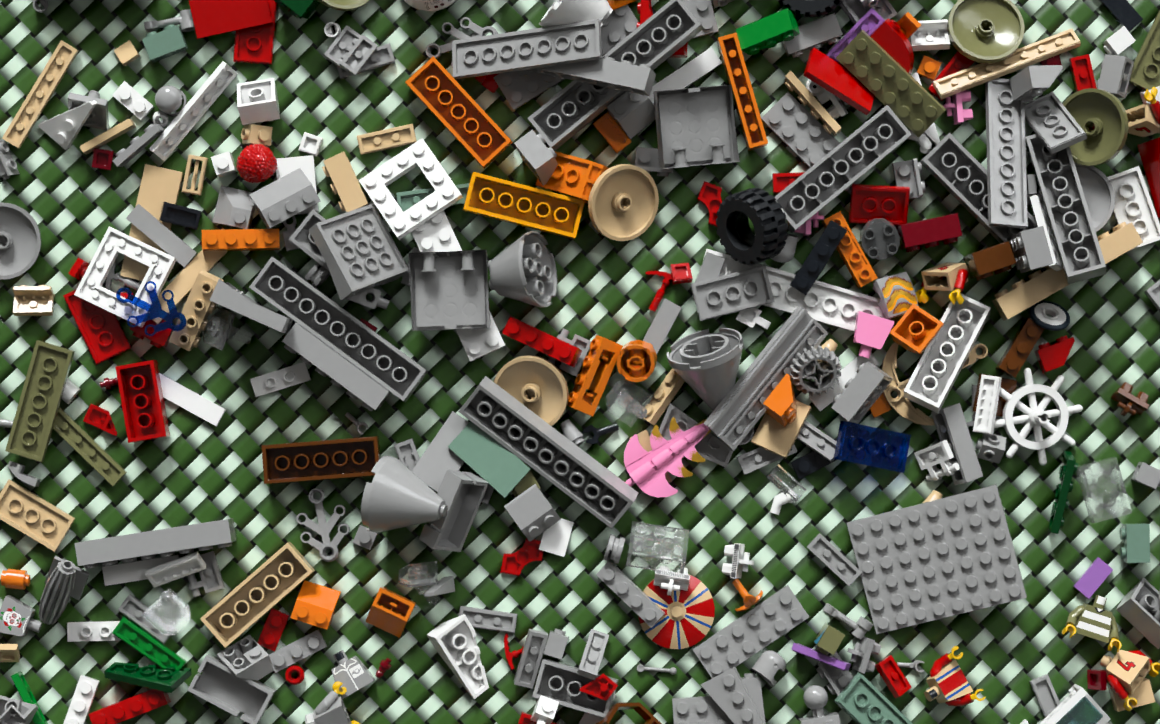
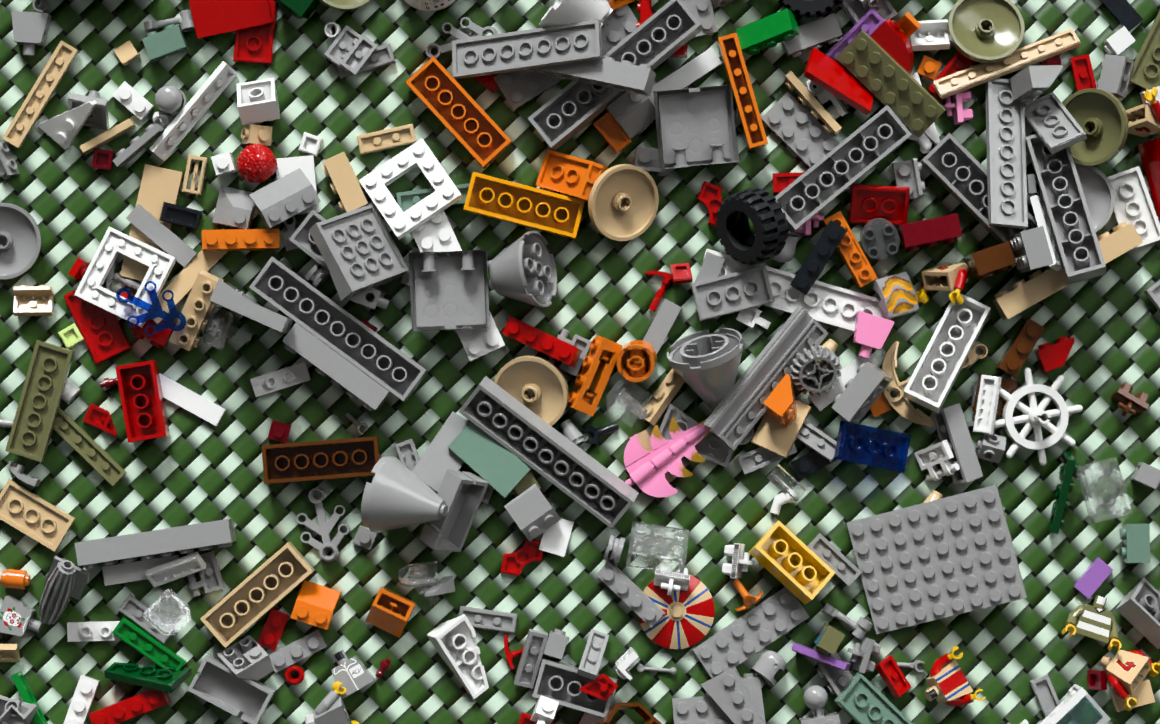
light grey slope [514,130,558,186] -> none
orange slope [890,303,944,354] -> none
wheel [1029,301,1070,331] -> none
none -> light grey torso [11,11,52,56]
none -> yellowish green tile [58,323,84,349]
none -> dark red plate [268,420,292,443]
none -> white bracket [615,647,639,681]
none -> yellow brick [748,520,835,605]

